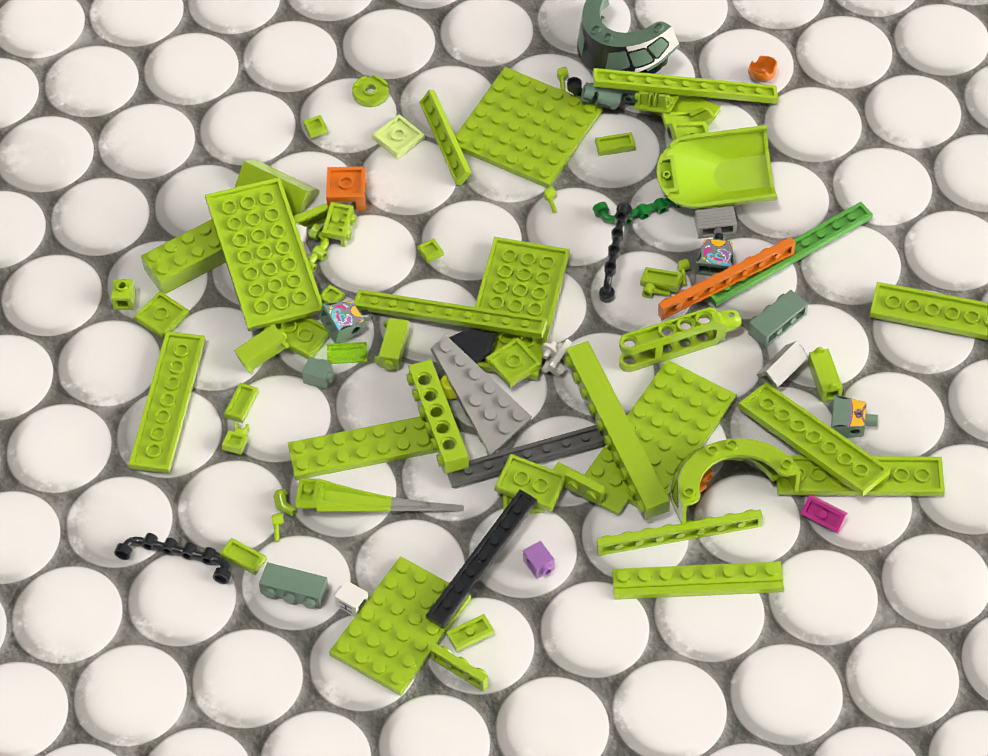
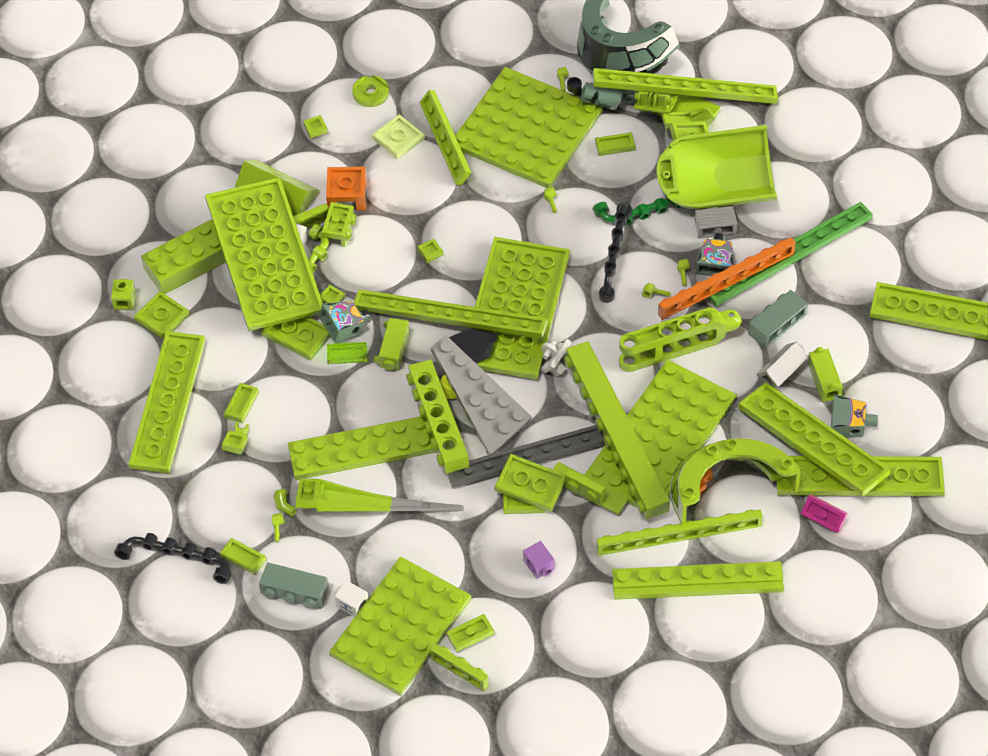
lime brick [234,324,289,373] -> none
sand green brick [302,357,335,390] -> none
black tile [426,489,537,629] -> none
lime tile [486,337,542,388] -> none
lime tile [640,267,684,292] -> none
orange hair [748,56,777,82] -> none

